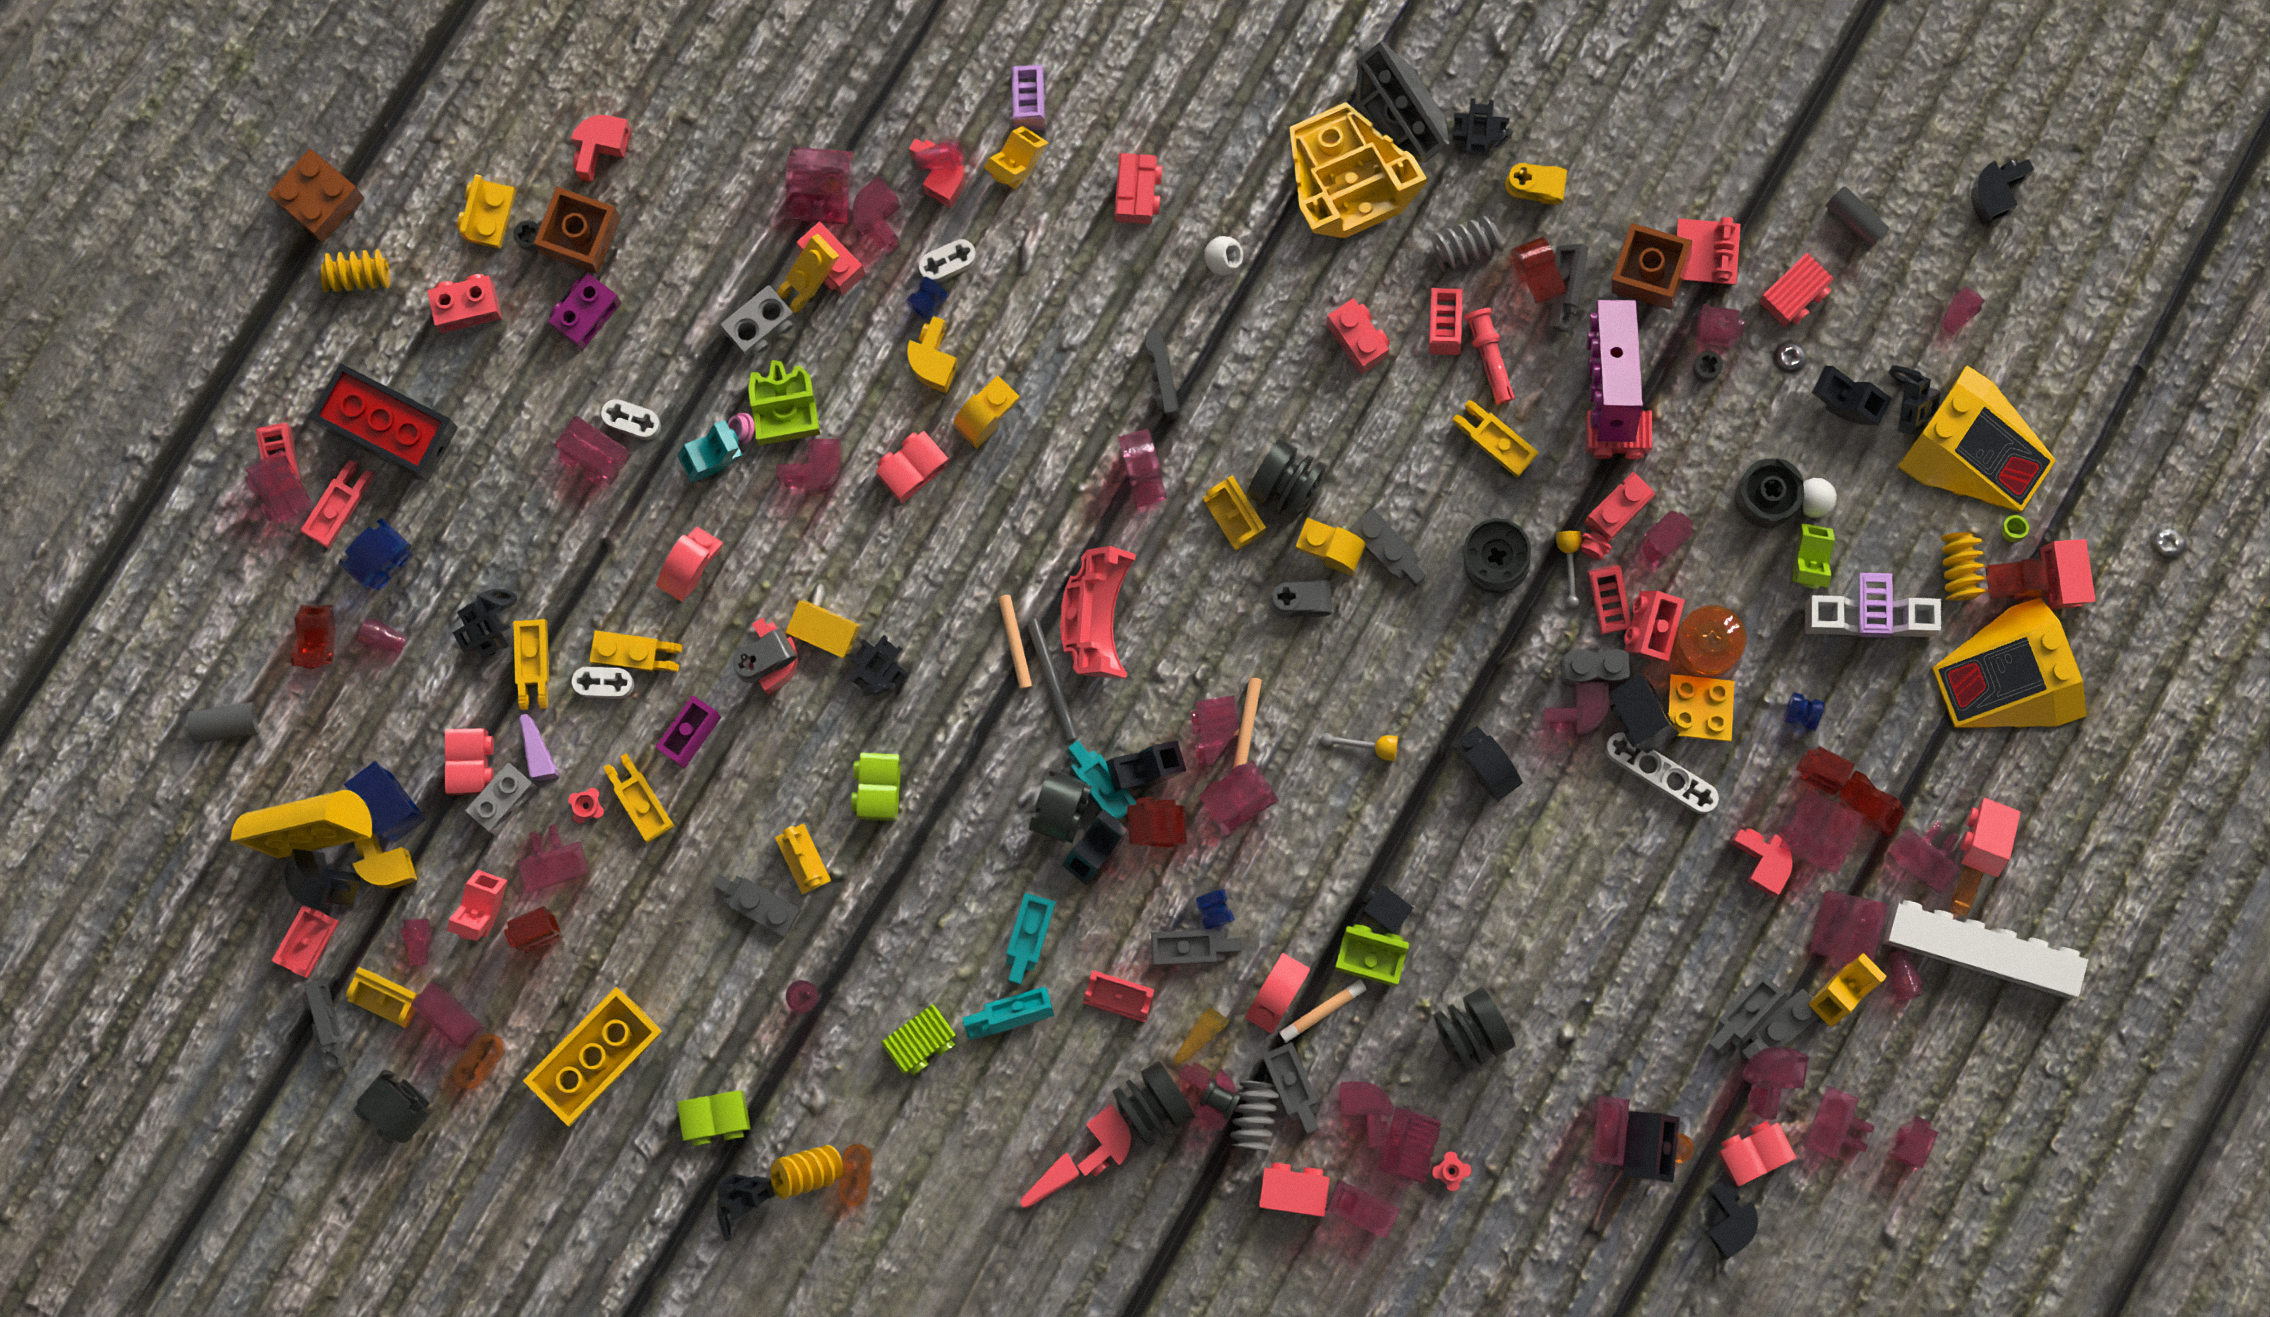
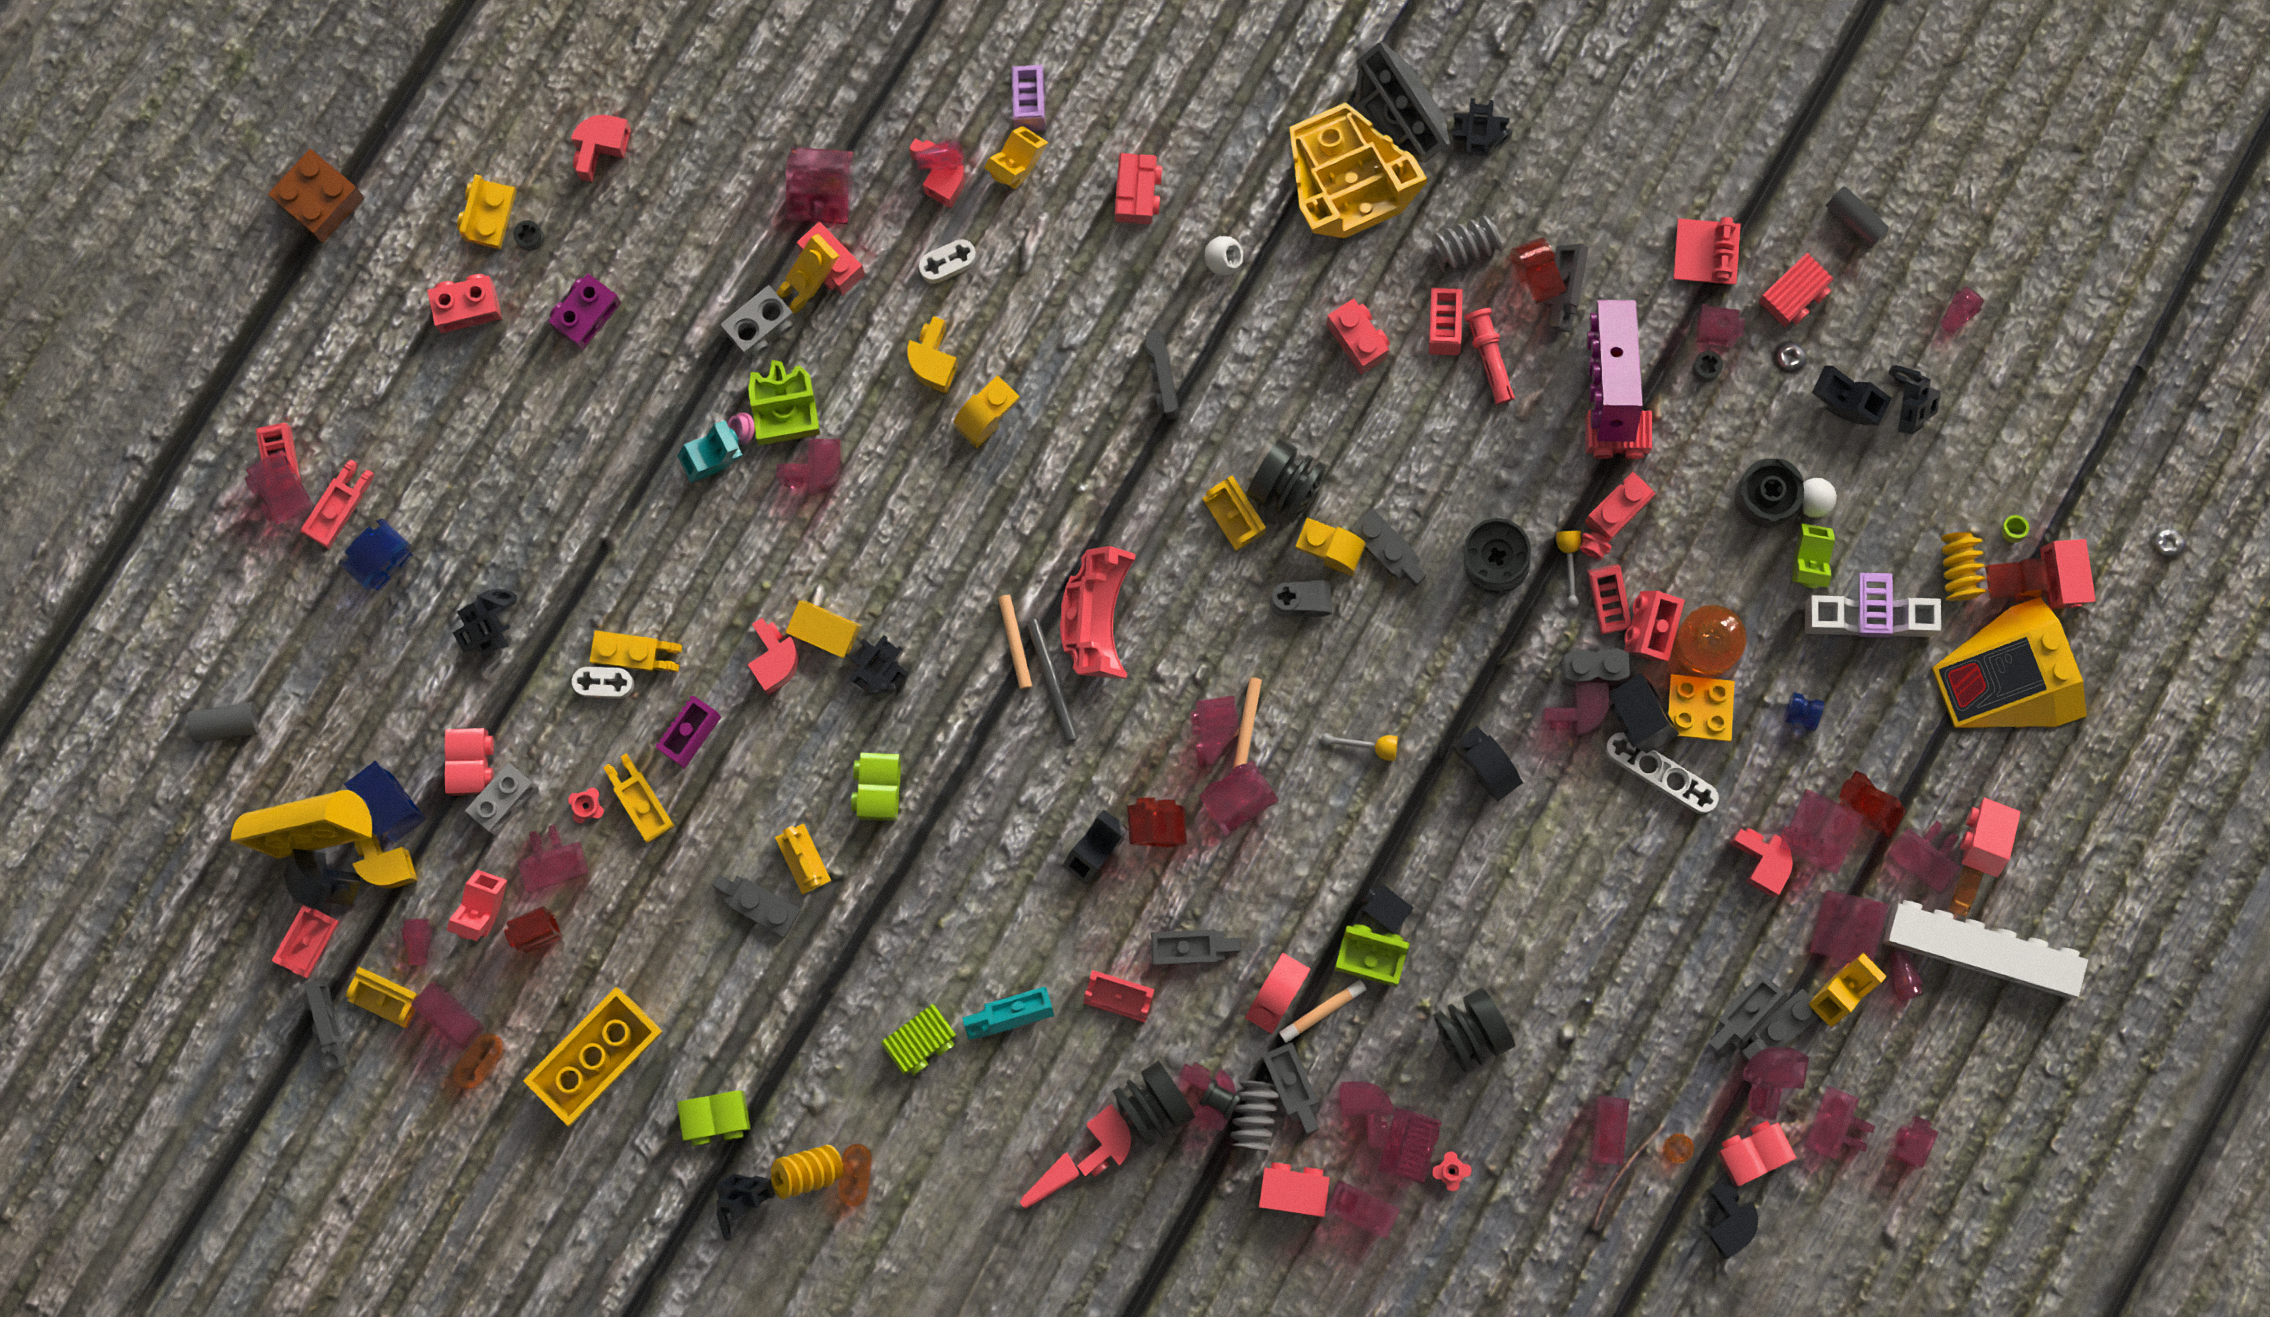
clear red brick [290,605,335,669] -> none
red brick [309,363,458,482] -> none
yellow piece [321,249,391,293] -> none
pearl dark grey brick [353,1070,433,1144] -> none
clear pink cone [357,618,408,654] -> none
yellow hinge [513,619,549,710] -> none
lavender slope [520,714,559,782] -> none
dark orange brick [534,186,621,274] -> none
clear pink brick [554,415,631,485] -> none
white beam [601,399,661,440] -> none
coral brick [655,527,723,602] -> none
dark grey piece [733,628,797,683] -> none
clear pink cone [785,980,818,1013] -> none
clear pink brick [852,176,900,254] -> none
coral brick [876,431,949,504] -> none
clear blue wheel [905,276,949,320] -> none
teal hinge [1006,893,1056,986] -> none
pearl dark grey brick [1028,769,1092,843] -> none
teal hinge [1066,740,1138,820] -> none
black brick [1106,740,1187,792] -> none
clear pink brick [1118,429,1167,508] -> none
clear yellow slope [1173,1007,1230,1066] -> none
clear blue wheel [1195,889,1235,930] -> none
yellow hinge [1452,400,1539,479] -> none
yellow piece [1505,163,1567,205] -> none
dark orange brick [1611,223,1692,310] -> none
black brick [1622,1111,1680,1183] -> none
clear pink brick [1638,510,1693,568] -> none
clear red brick [1795,745,1855,796] -> none
yellow wedge [1897,365,2056,513] -> none
black brick [1971,159,2035,226] -> none

